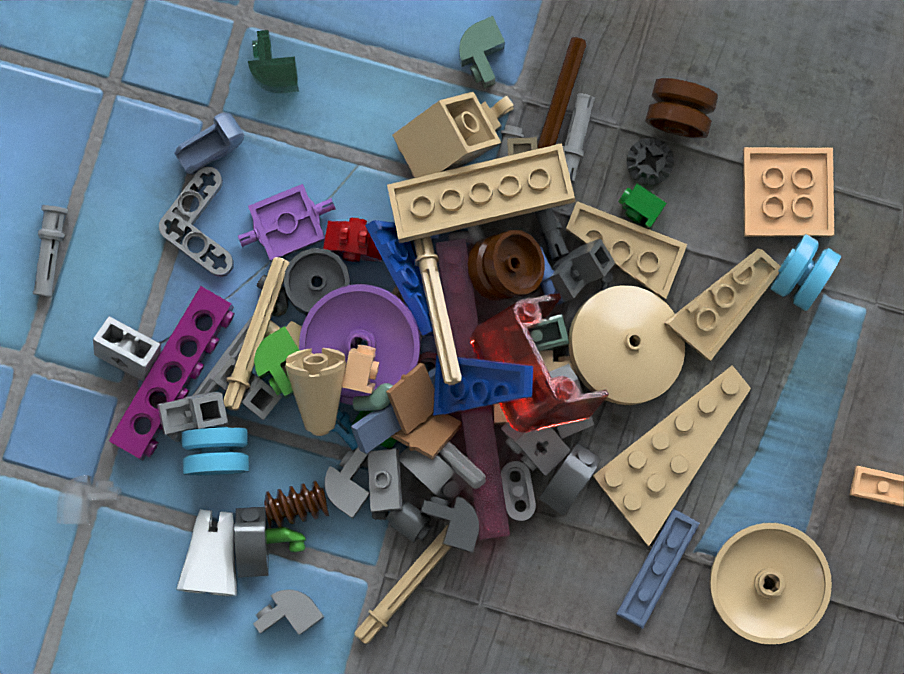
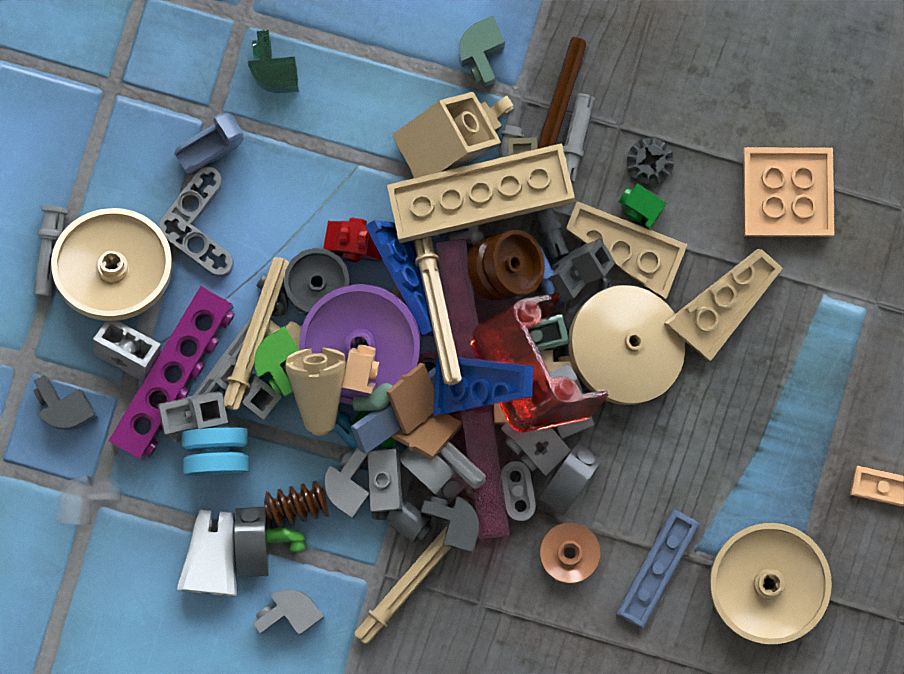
medium lavender plate [238,184,336,262] -> none
tan wing [592,365,751,546] -> none
reddish brown wheel [645,78,718,138] -> none
medium azure wheel [771,234,841,311] -> none
none -> dark grey brick [33,375,98,430]
none -> tan dish [51,208,172,321]
none -> nougat dish [540,523,600,583]

